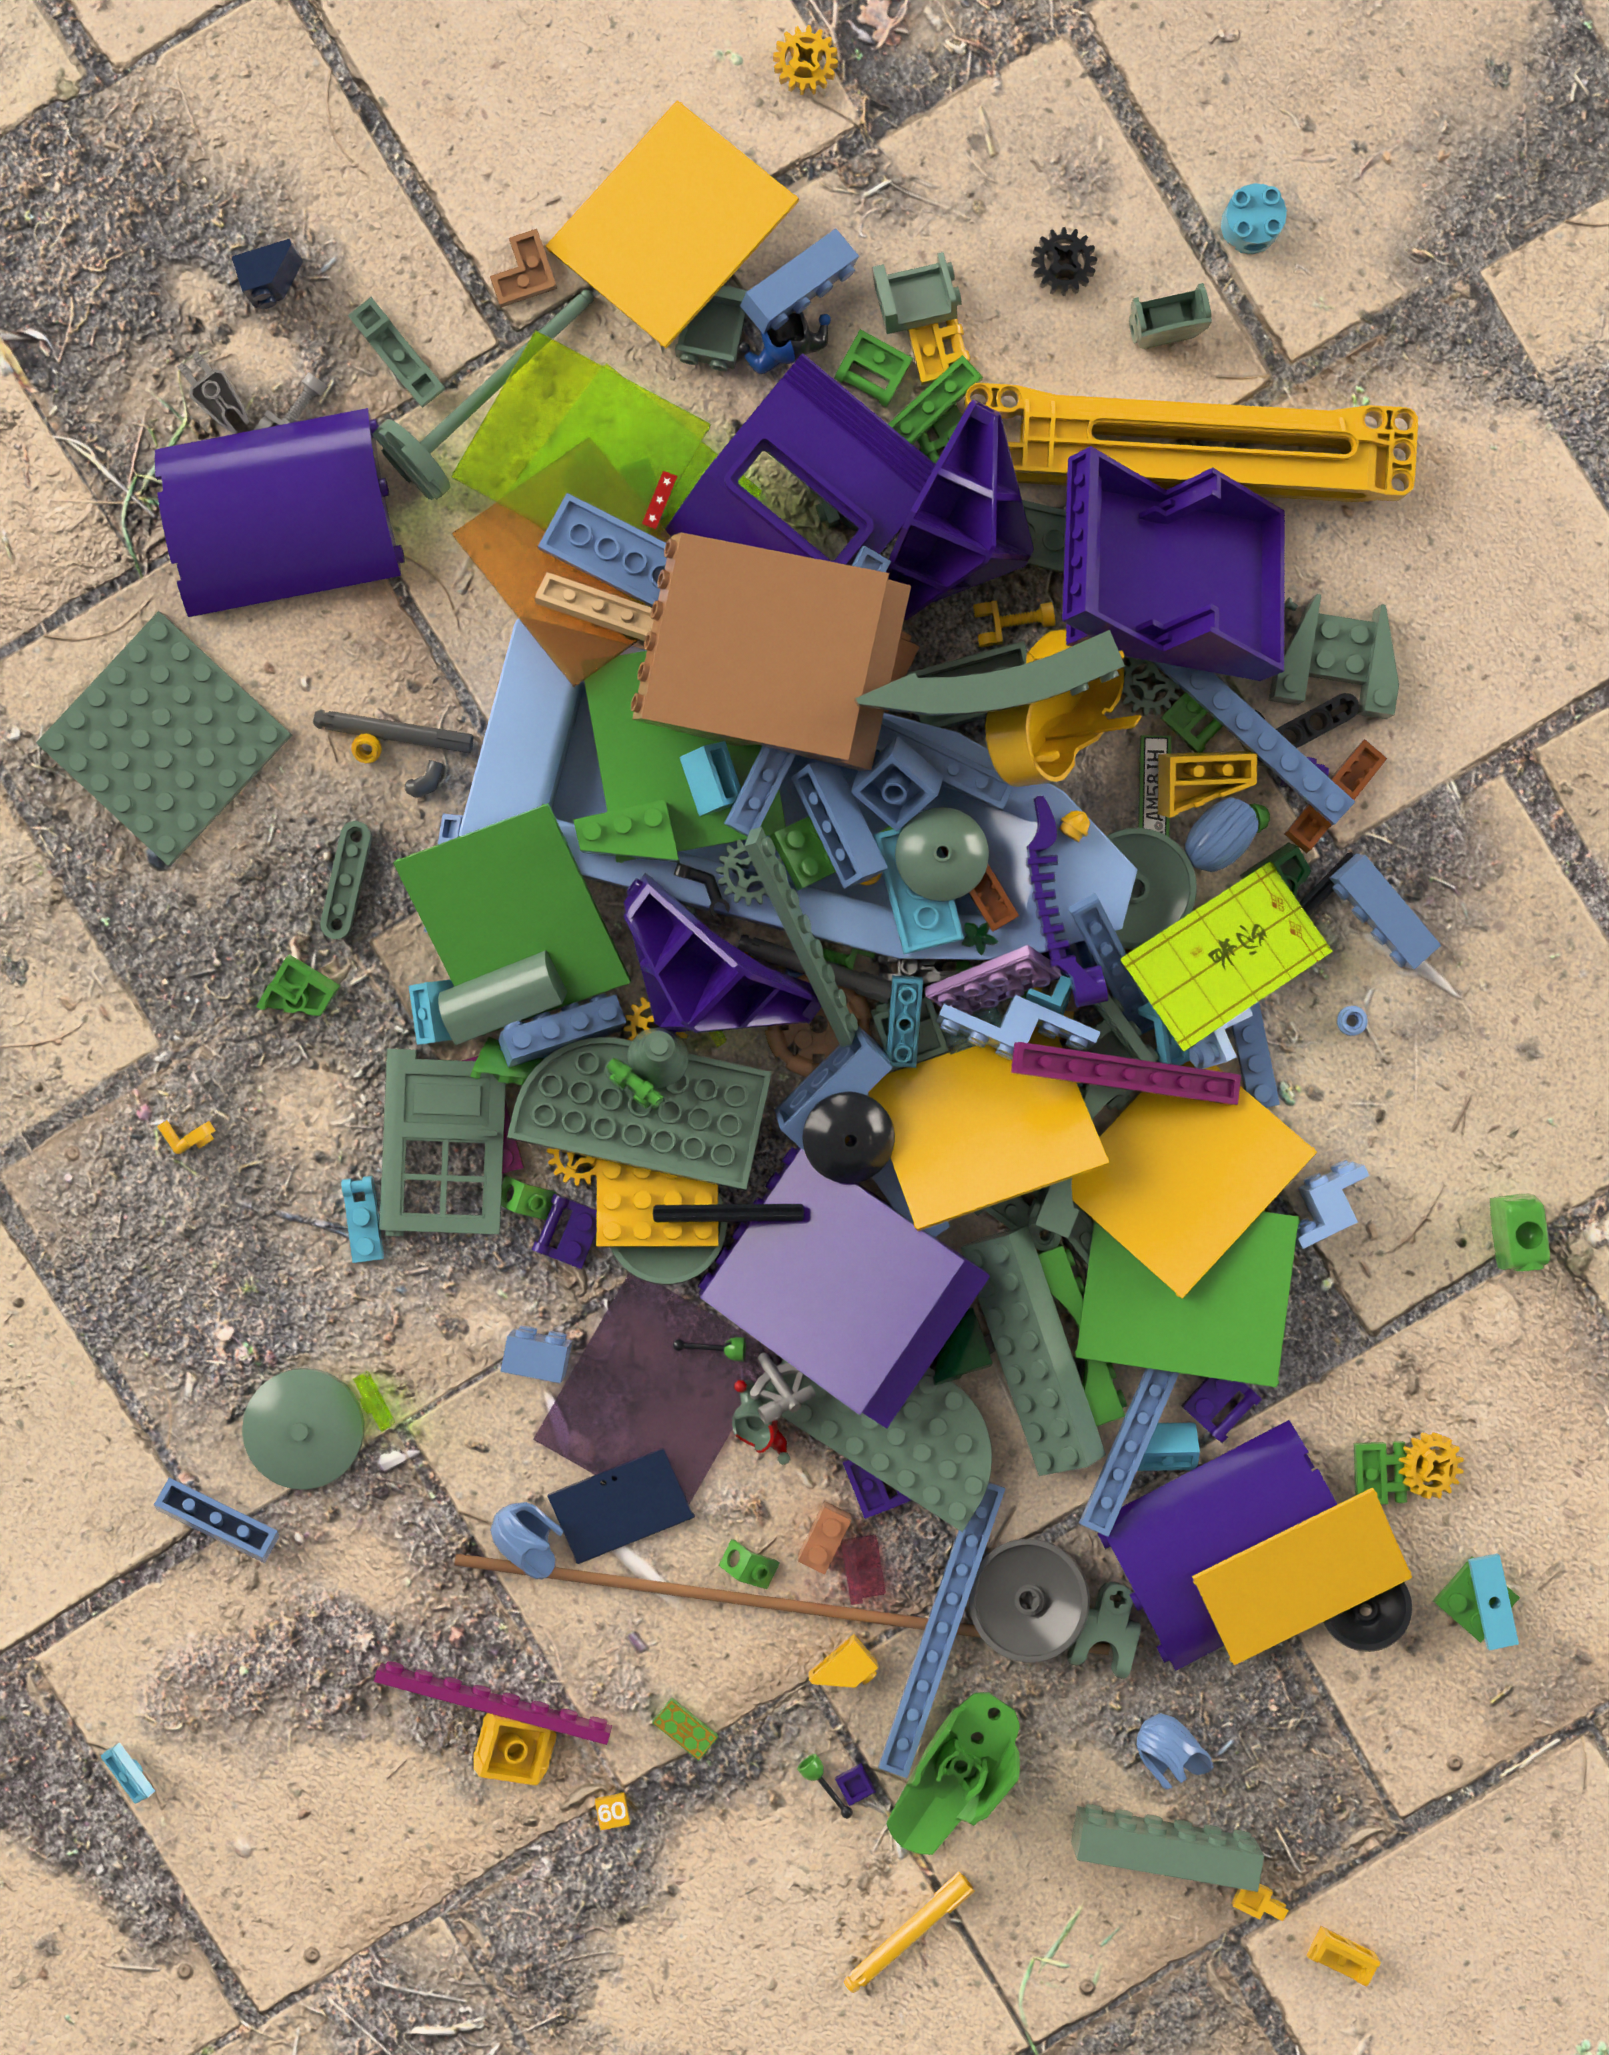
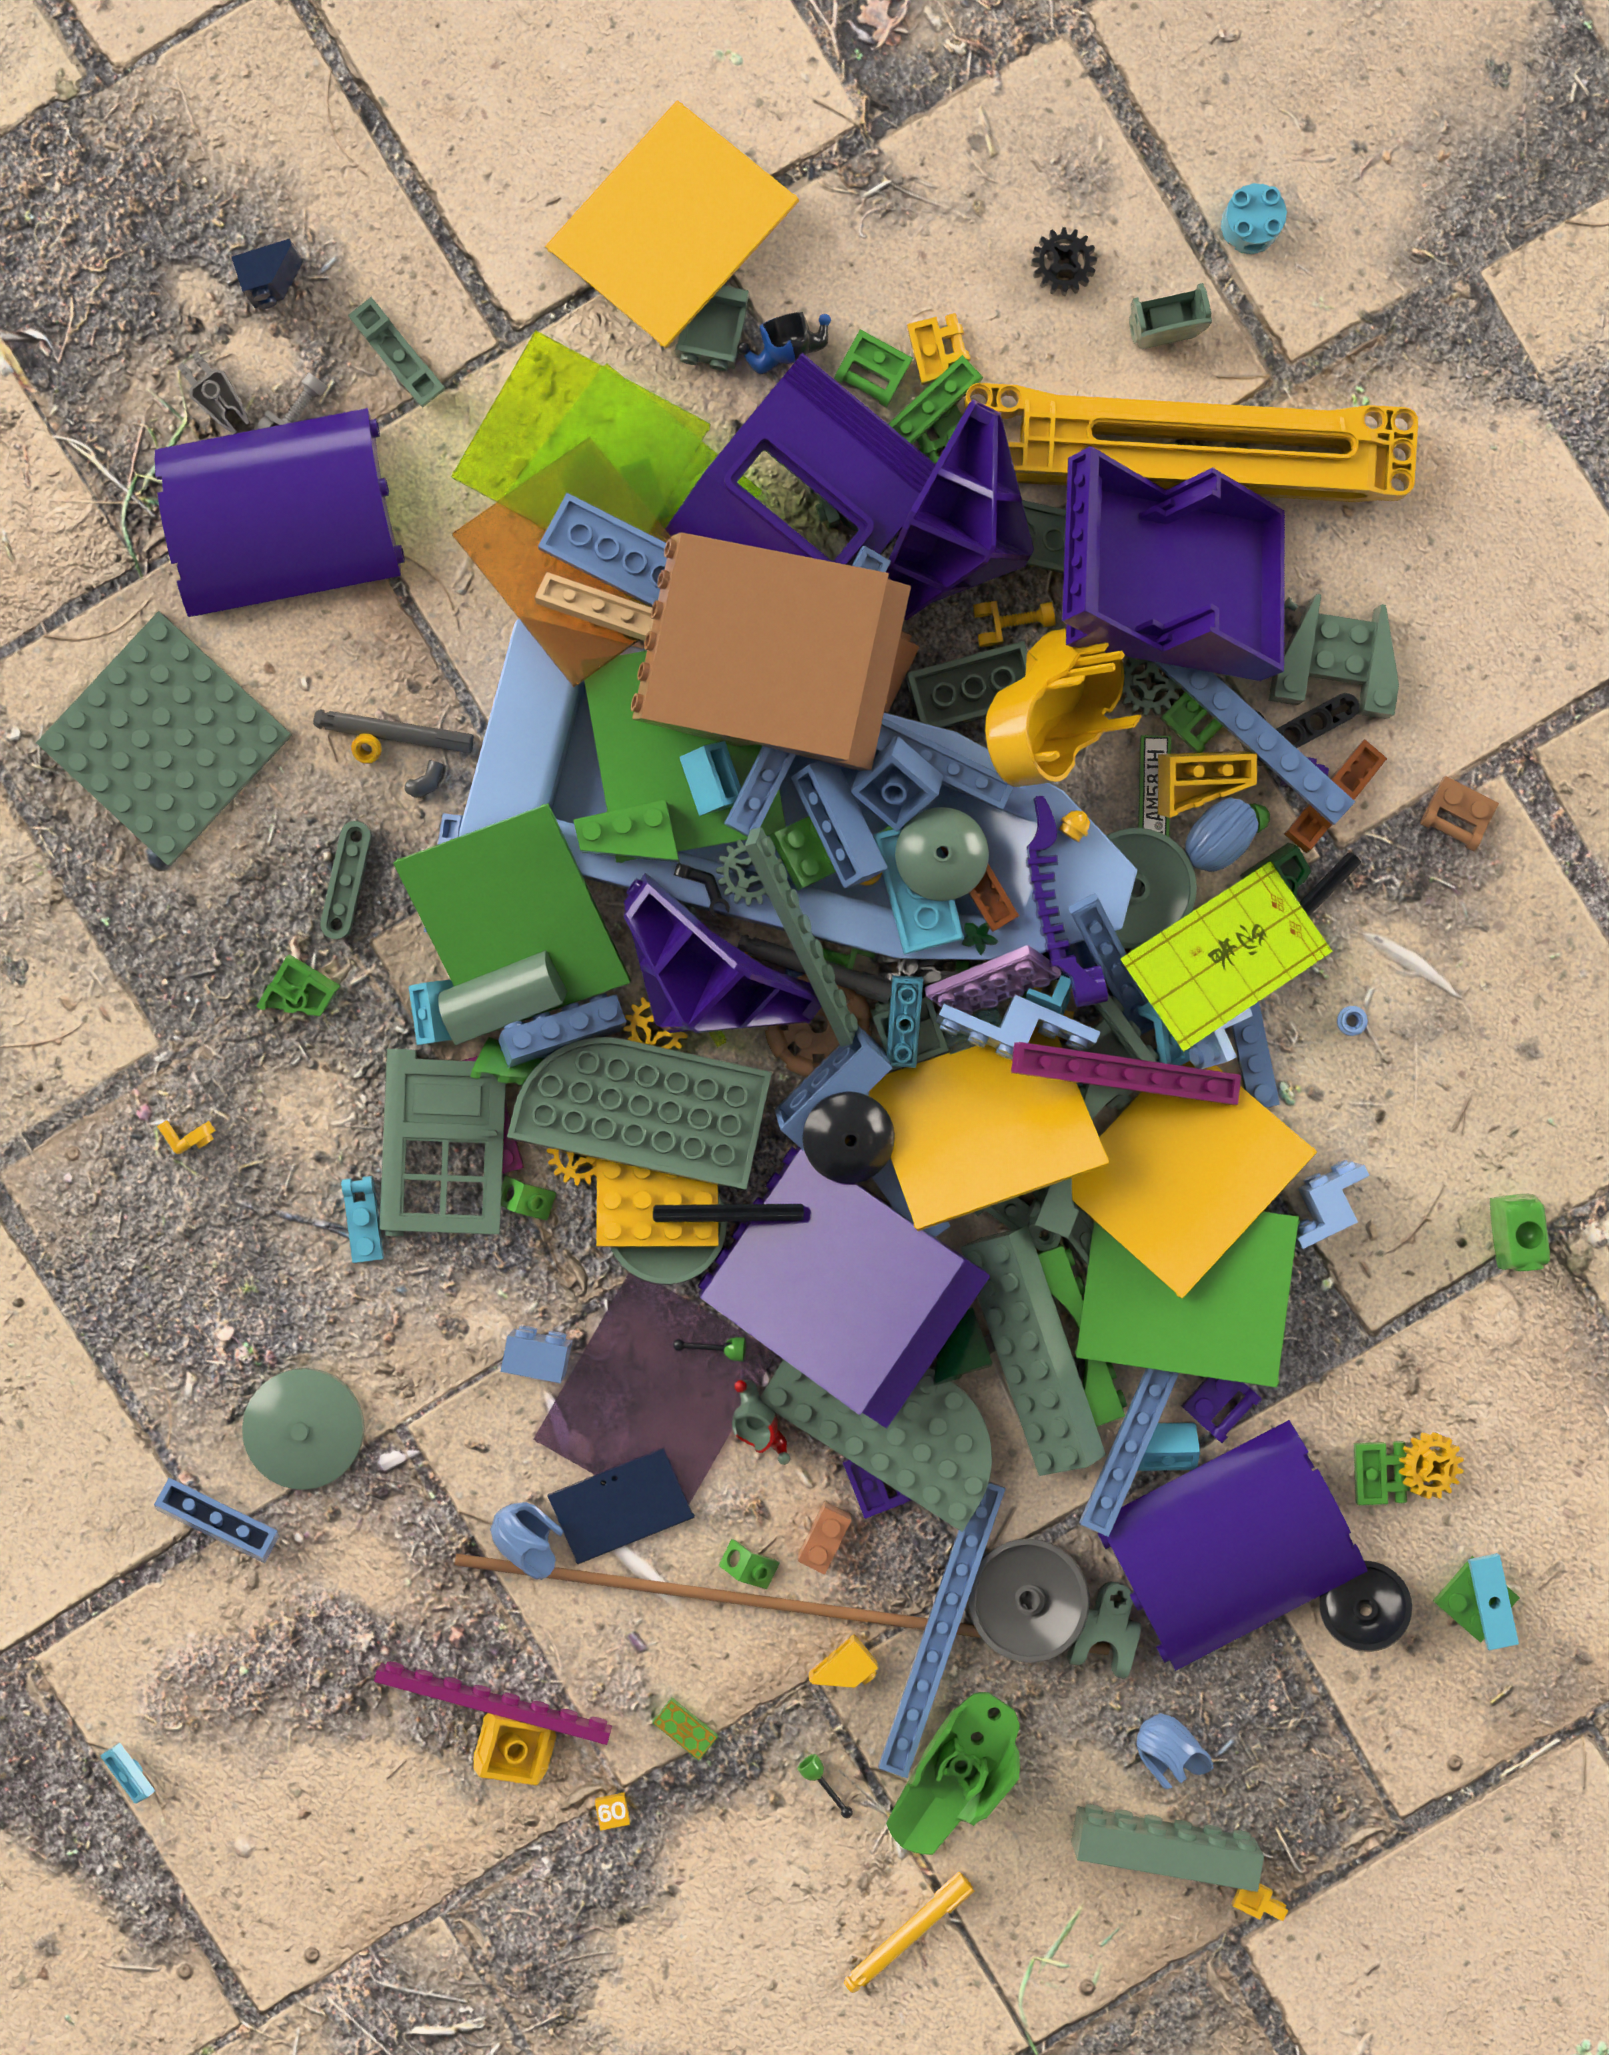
clear neon green plate [353,1370,395,1432] -> none
sand green piece [373,290,594,500] -> none
medium nougat plate [490,228,557,308] -> none
dark purple plate [532,1193,597,1269] -> none
bright green plate [606,1058,664,1110] -> none
sand green cone [628,1027,688,1088] -> none
red sticker [642,471,678,529] -> none
medium blue brick [740,229,859,334] -> none
light grey piece [750,1353,816,1424] -> none
yellow gear [773,25,838,95] -> none
dark purple tile [835,1763,876,1806] -> none
clear pink panel [841,1534,886,1605] -> none
sand green slope [855,630,1125,716] -> none
sand green panel [872,252,962,334] -> none
yellow piece [1192,1488,1412,1665] -> none
yellow hinge [1307,1926,1381,1987] -> none
medium blue brick [1330,854,1441,969] -> none
none -> medium nougat plate [1420,776,1499,851]

